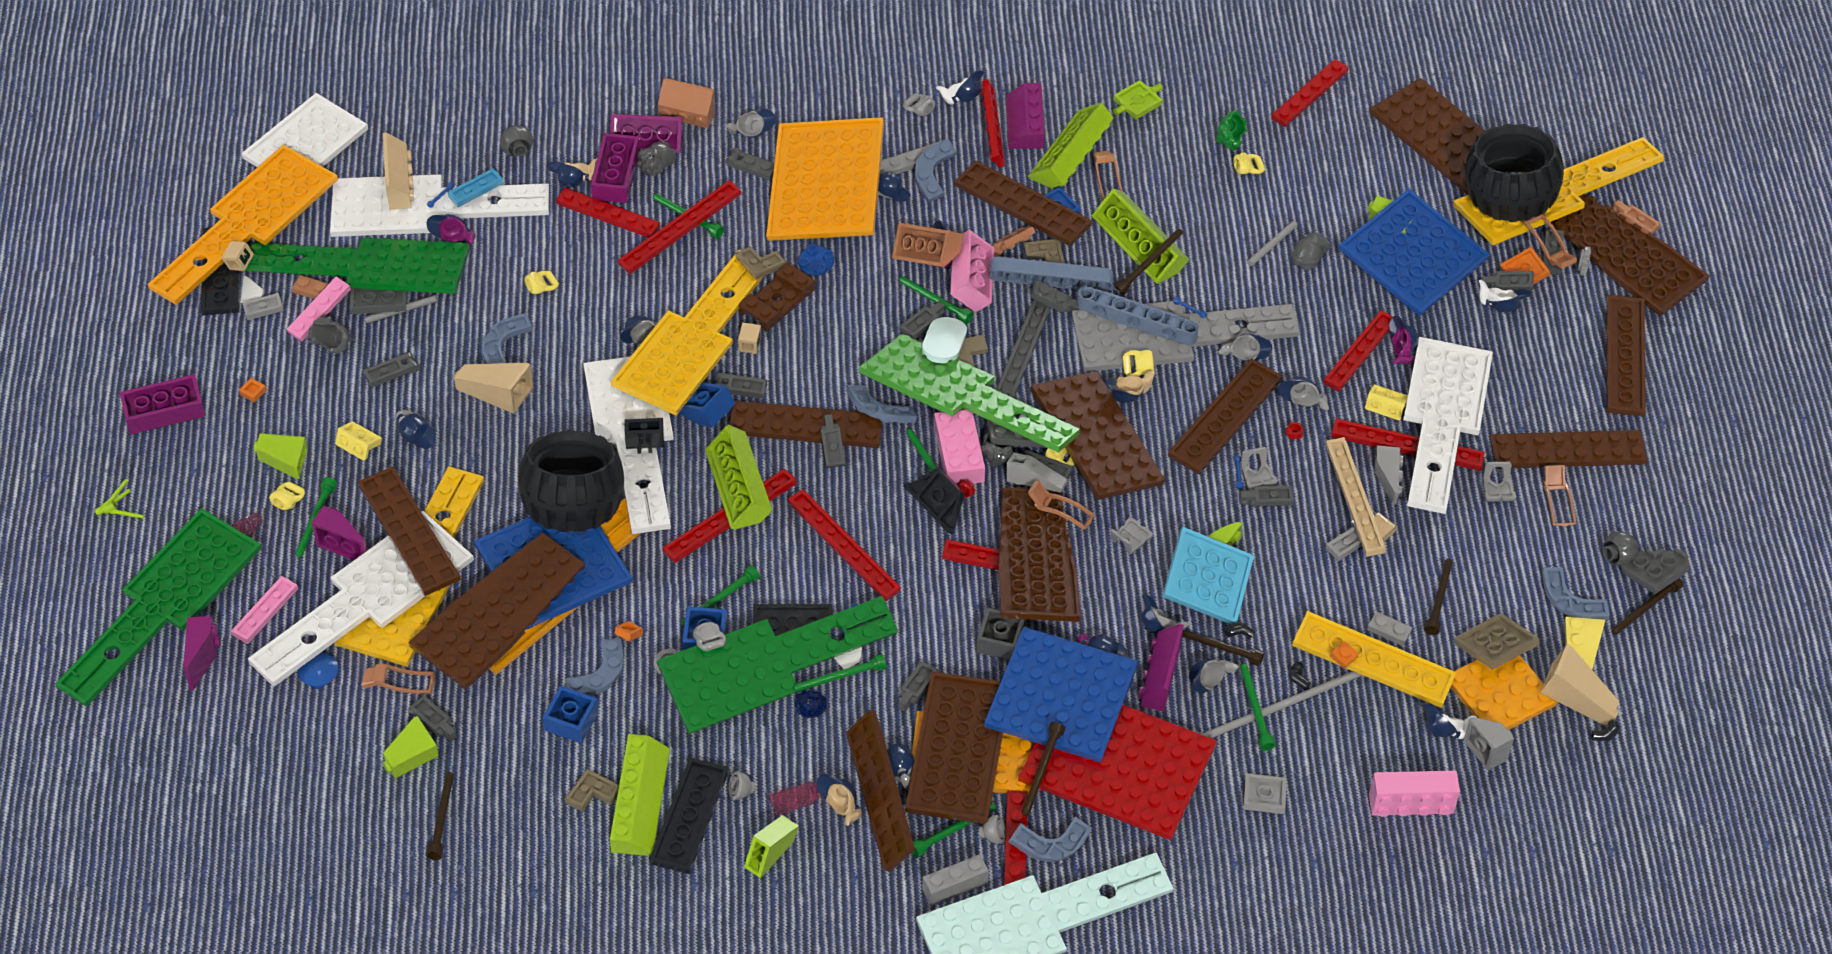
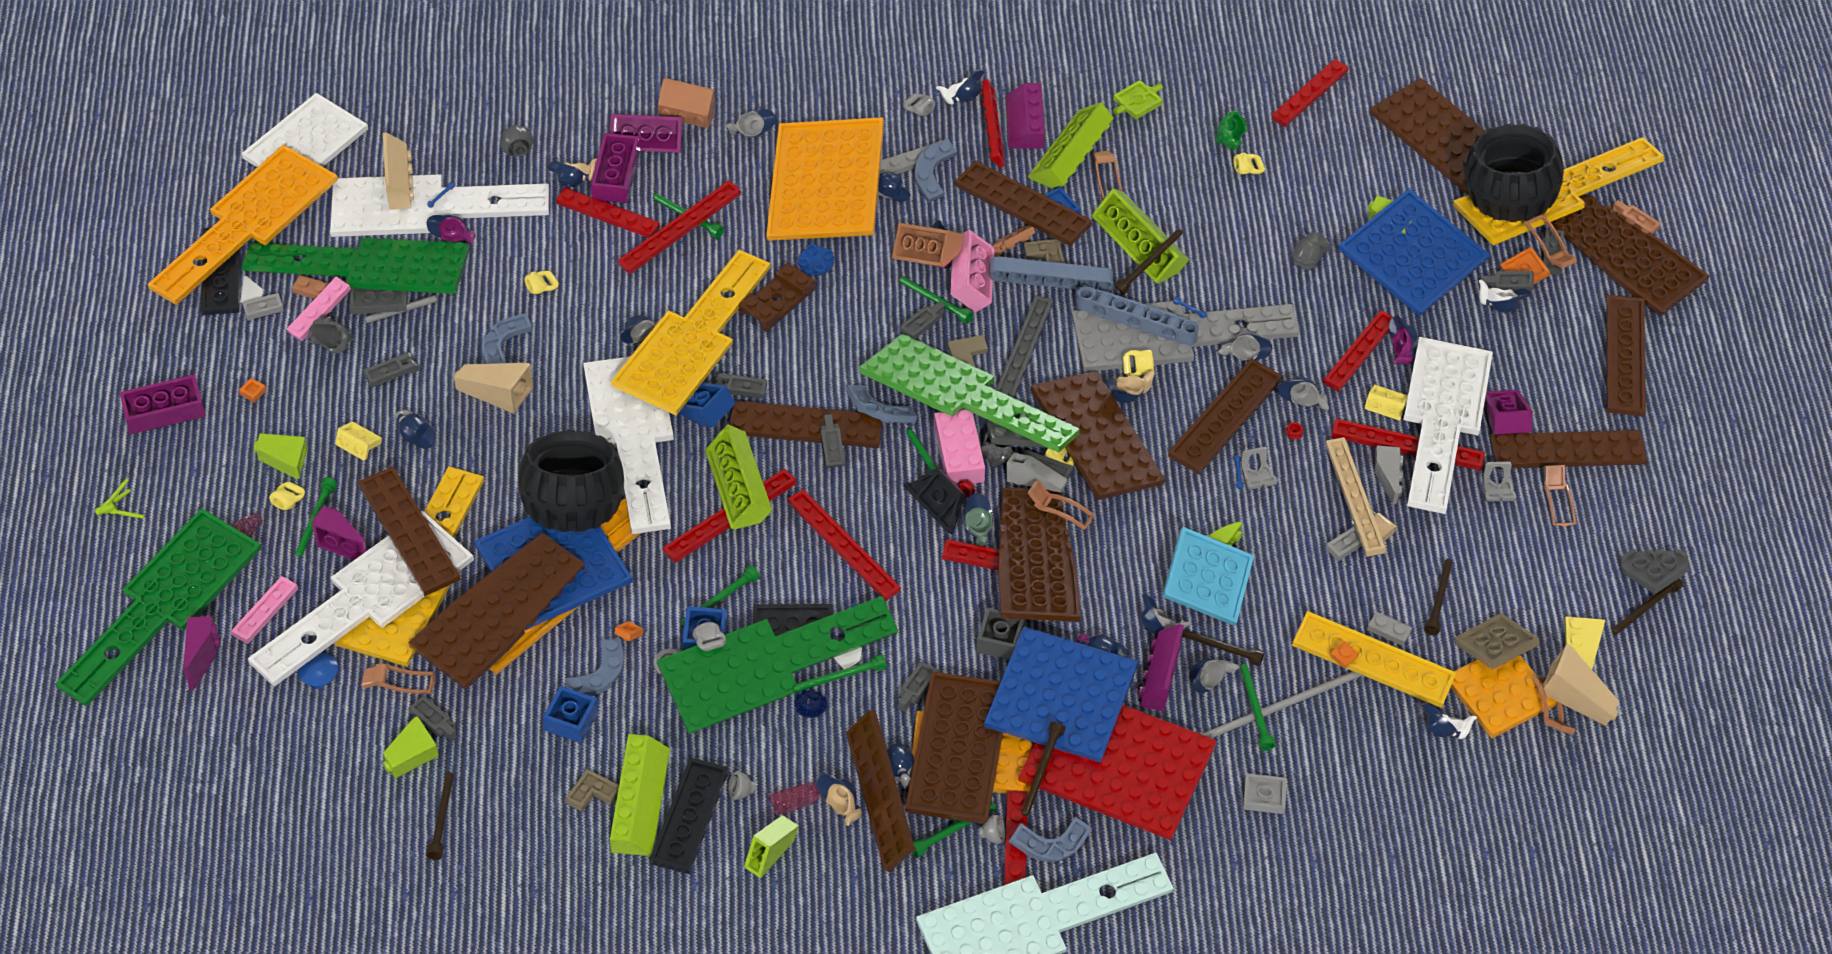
tan brick [222,241,254,271] -> none
dark azure plate [448,168,503,207] -> none
black brick [625,418,665,454] -> none
dark grey hair [636,141,676,177] -> none
dark grey plate [725,147,775,181] -> none
dark tan tile [736,246,786,280] -> none
tan brick [738,323,761,354] -> none
light aqua tile [922,317,967,363] -> none
light grey brick [922,854,989,906] -> none
dark grey hinge [1031,280,1080,313] -> none
light grey piece [1110,517,1153,554] -> none
black arm [1224,621,1255,639] -> none
dark grey hinge [1239,485,1294,506] -> none
light grey bar [1247,220,1298,266] -> none
black arm [1290,661,1311,690] -> none
bright pink brick [1369,771,1460,817] -> none
light grey slope [1464,717,1514,770] -> none
sand blue plate [1542,567,1610,620] -> none
light grey gear [1578,246,1591,275] -> none
black arm [1591,720,1620,741] -> none
dark grey plant [1603,531,1639,567] -> none
none -> sand green hair [964,494,993,546]
none -> magenta slope [1484,389,1533,434]
none -> nougat piece [1532,674,1576,735]

